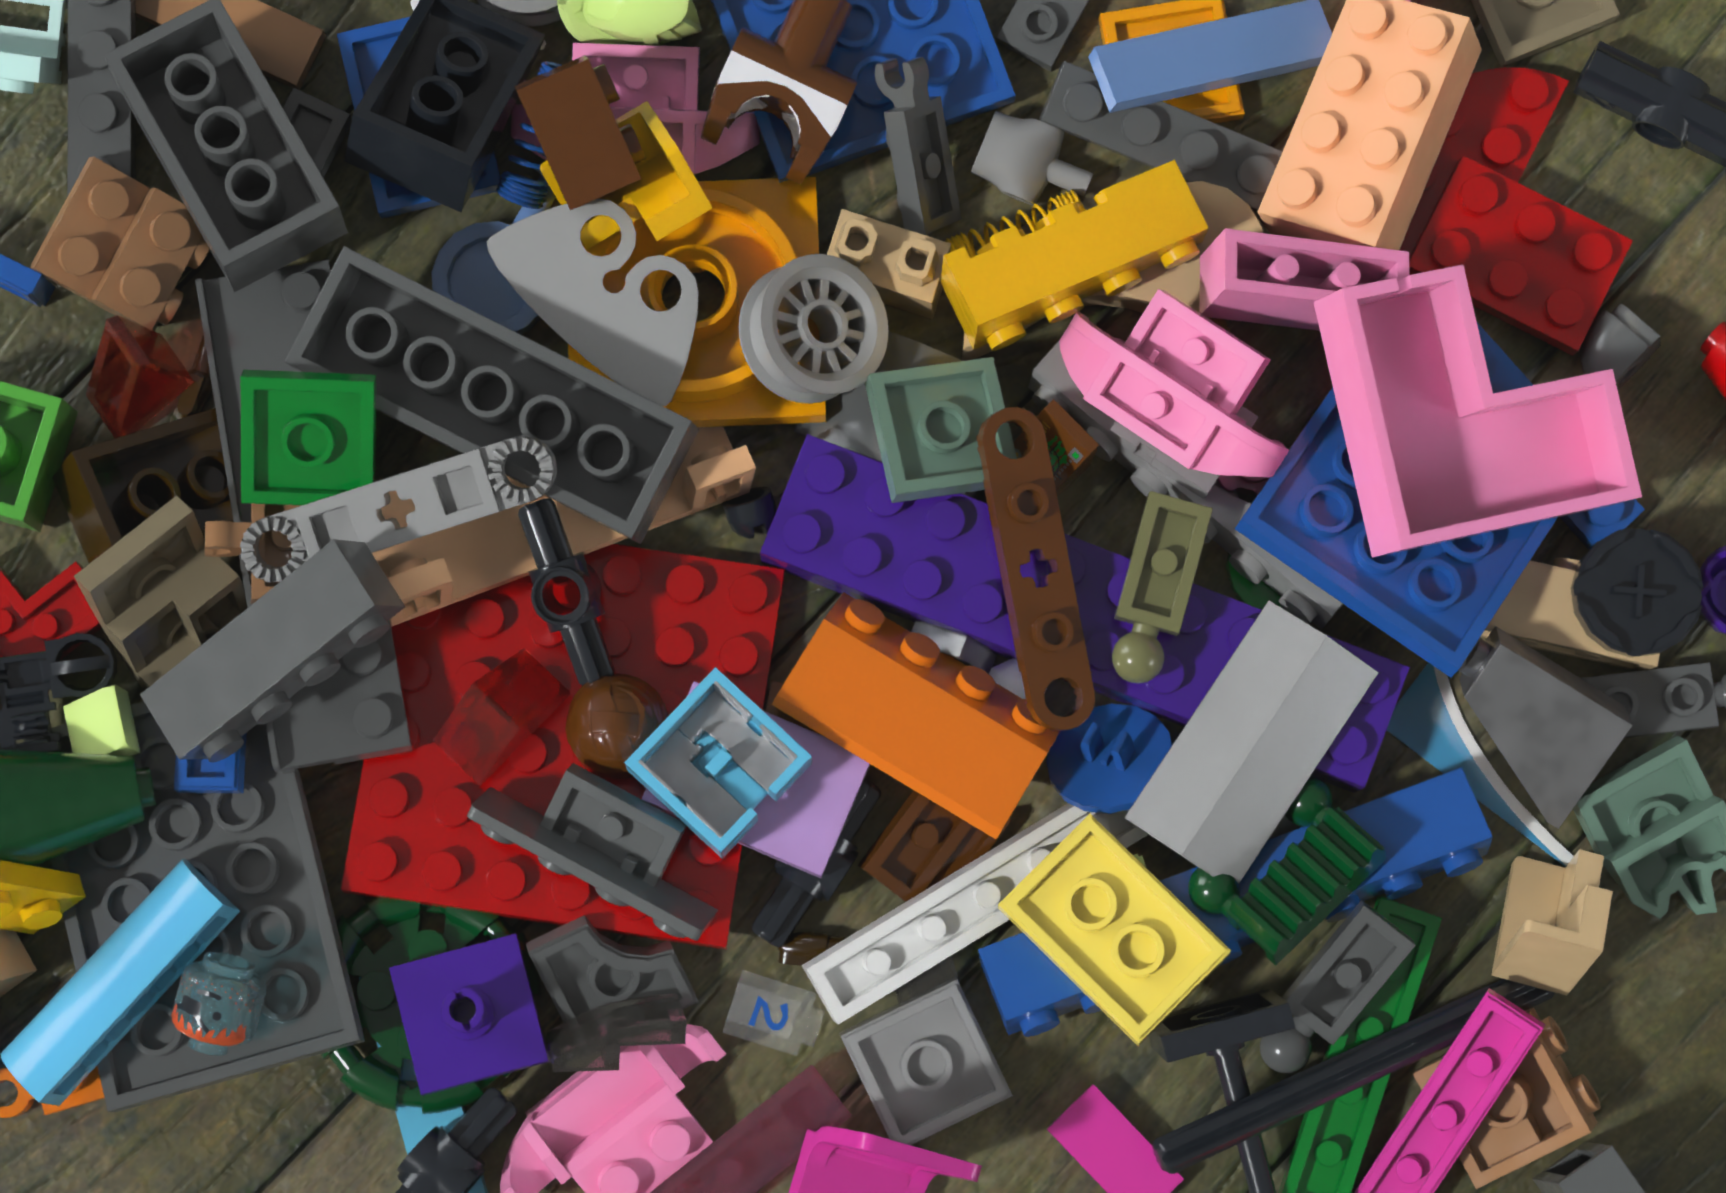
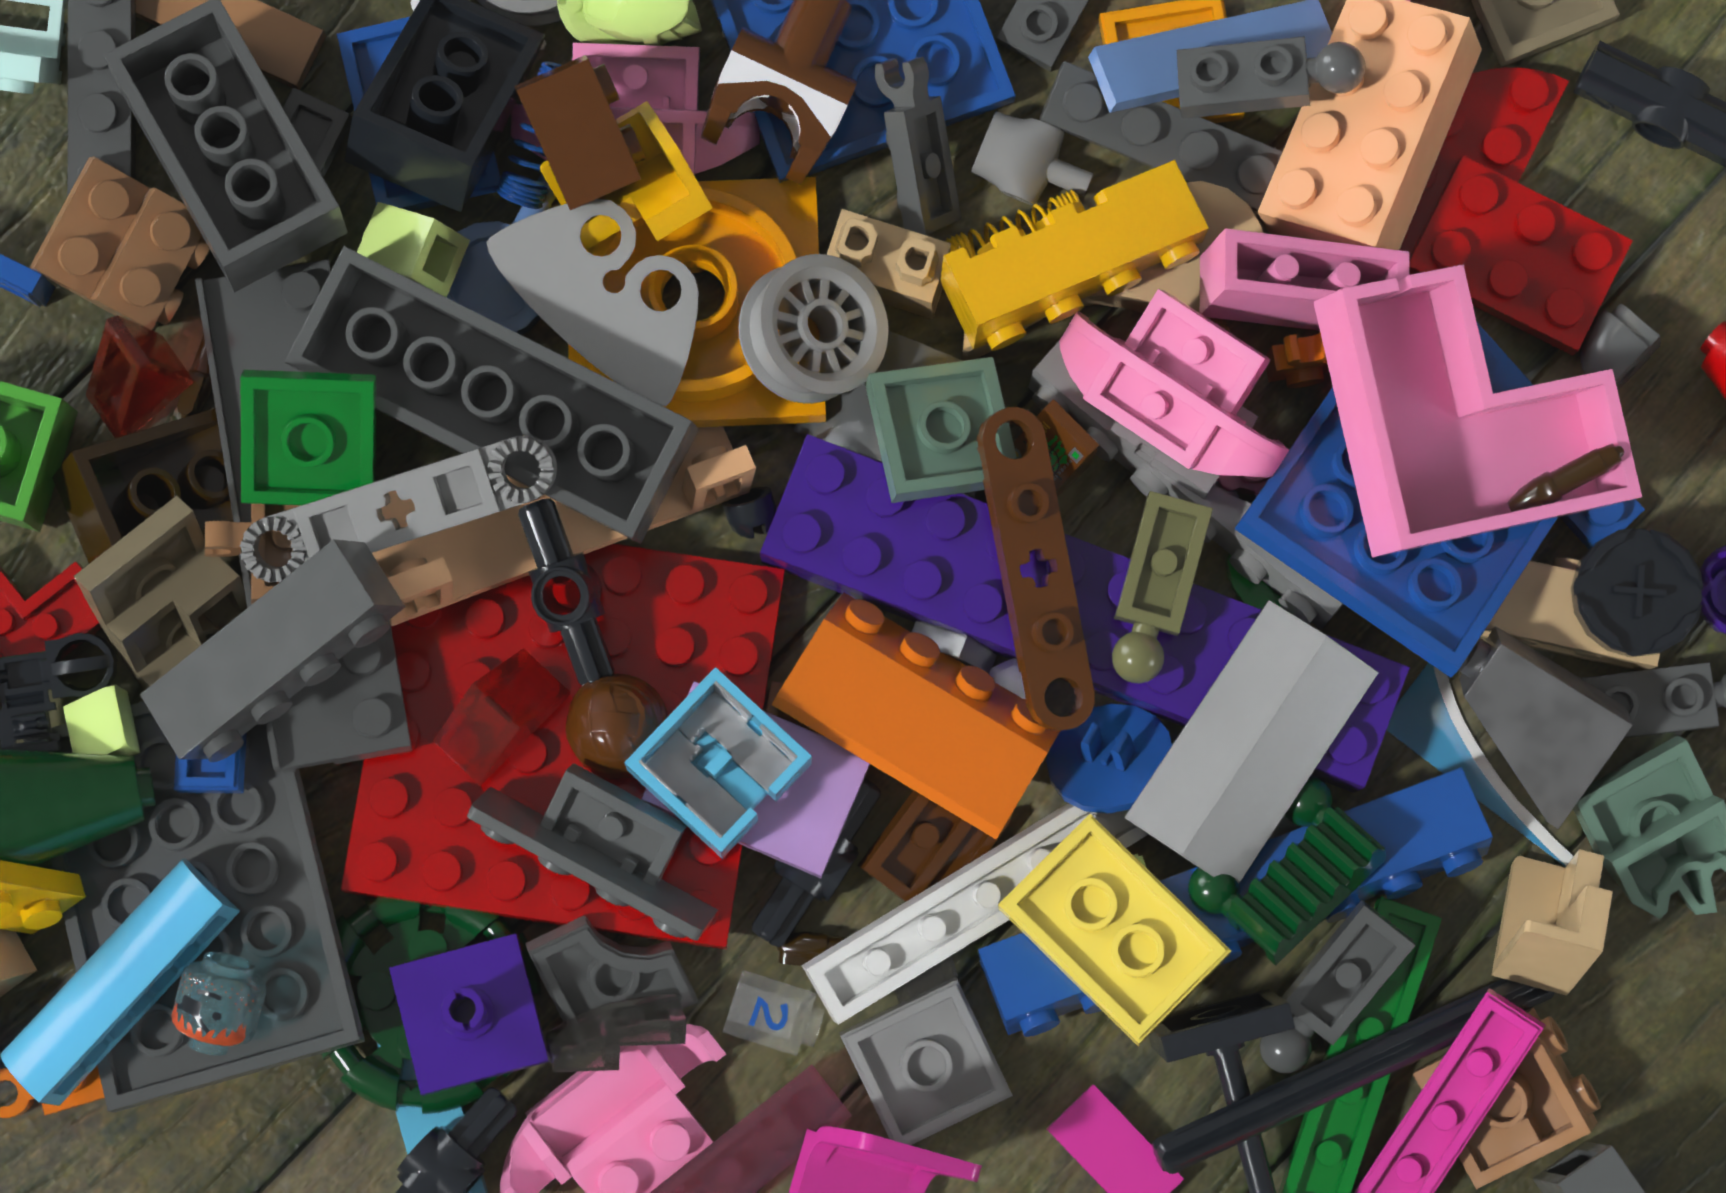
none -> yellowish green brick [357,202,470,298]
none -> dark grey plate [1176,36,1366,119]
none -> orange plate [1266,333,1329,388]
none -> dark brown piece [1507,443,1624,512]

